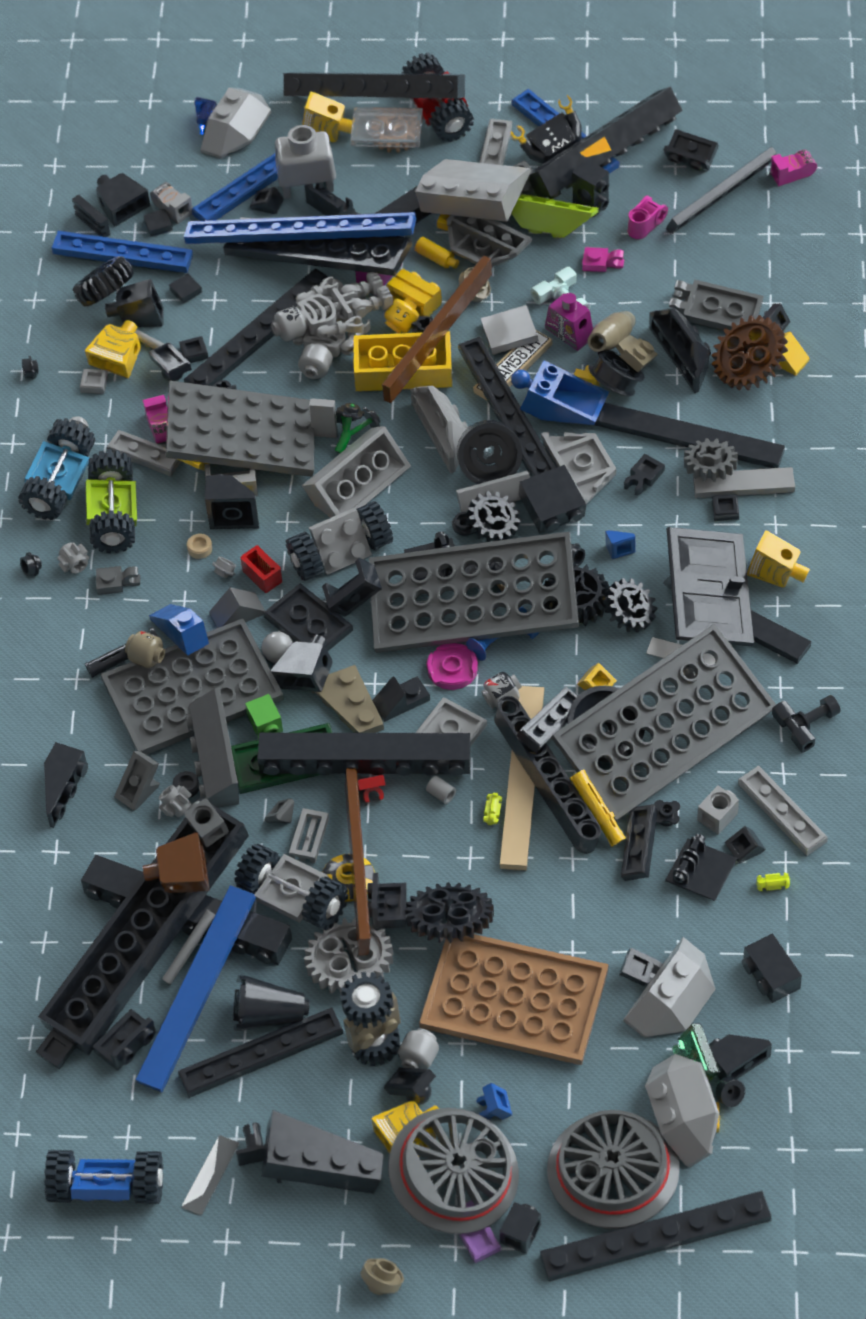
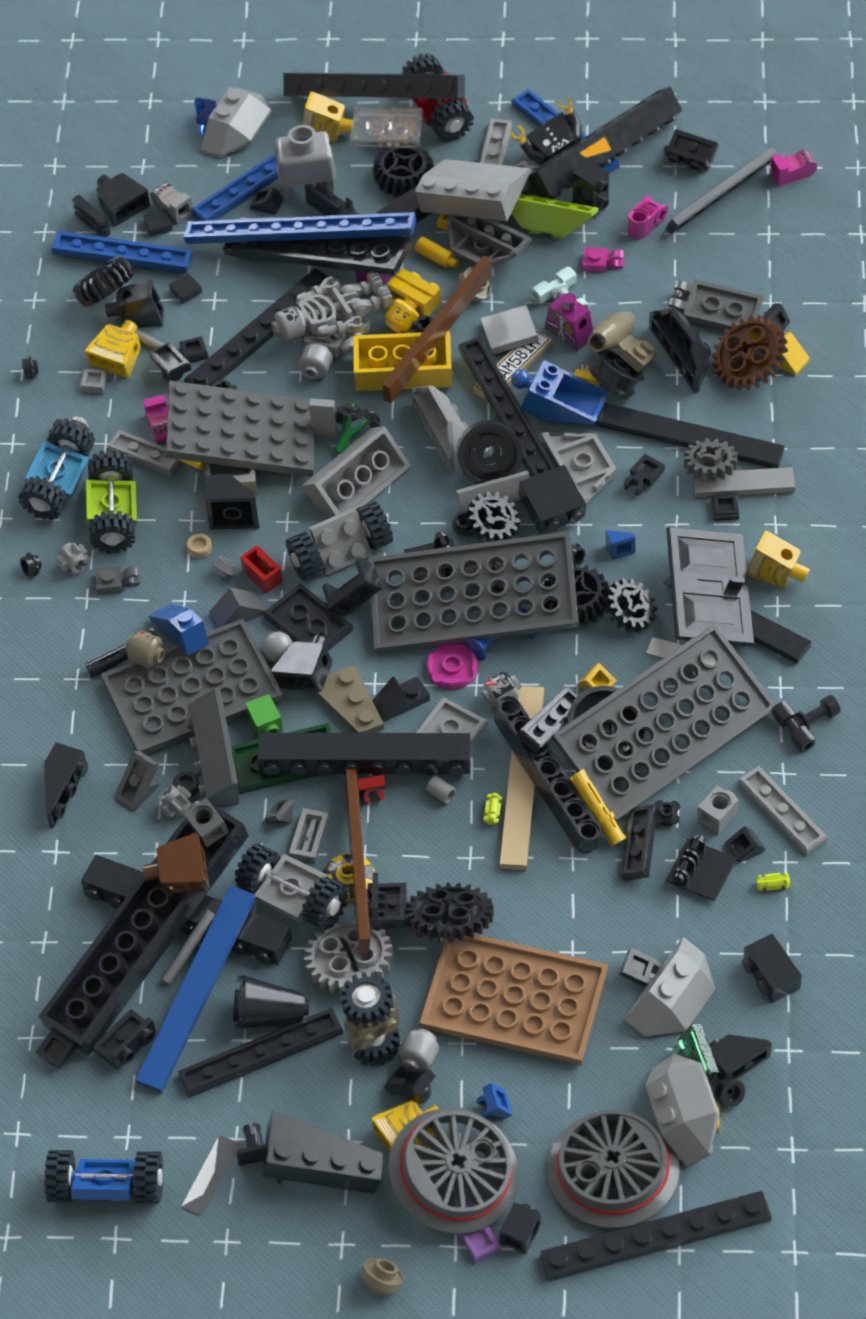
none -> black gear [372,142,435,197]

